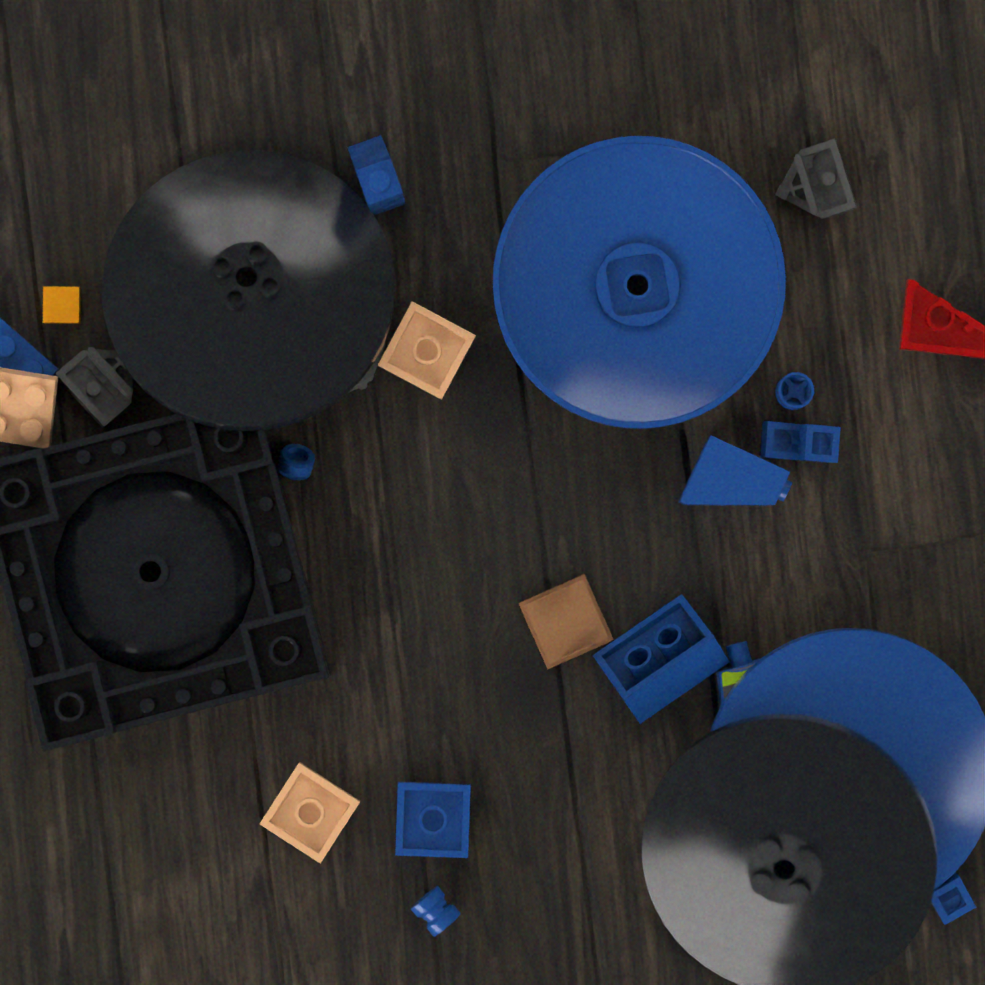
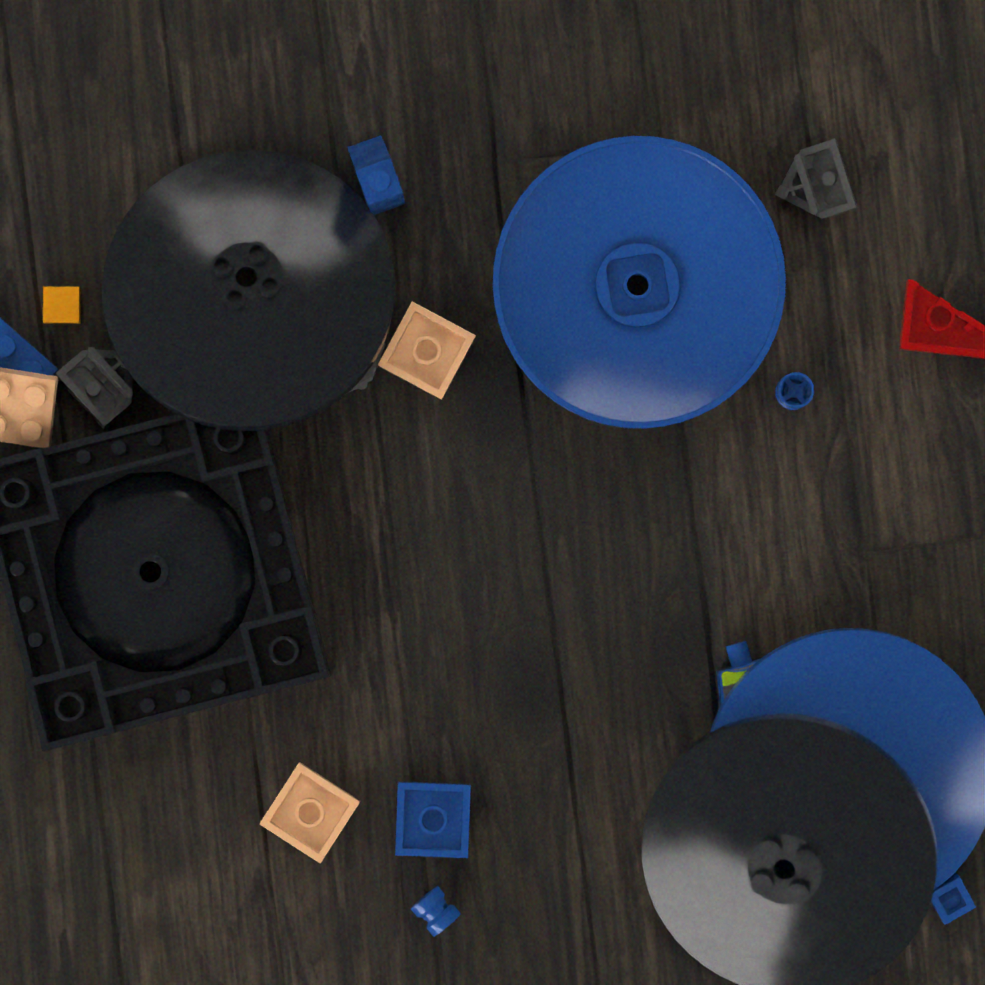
blue tile [277,444,315,481] -> none
medium nougat piece [518,574,614,669] -> none
blue slope [592,594,730,724] -> none
blue slope [678,435,792,506] -> none
blue slope [760,421,841,463] -> none

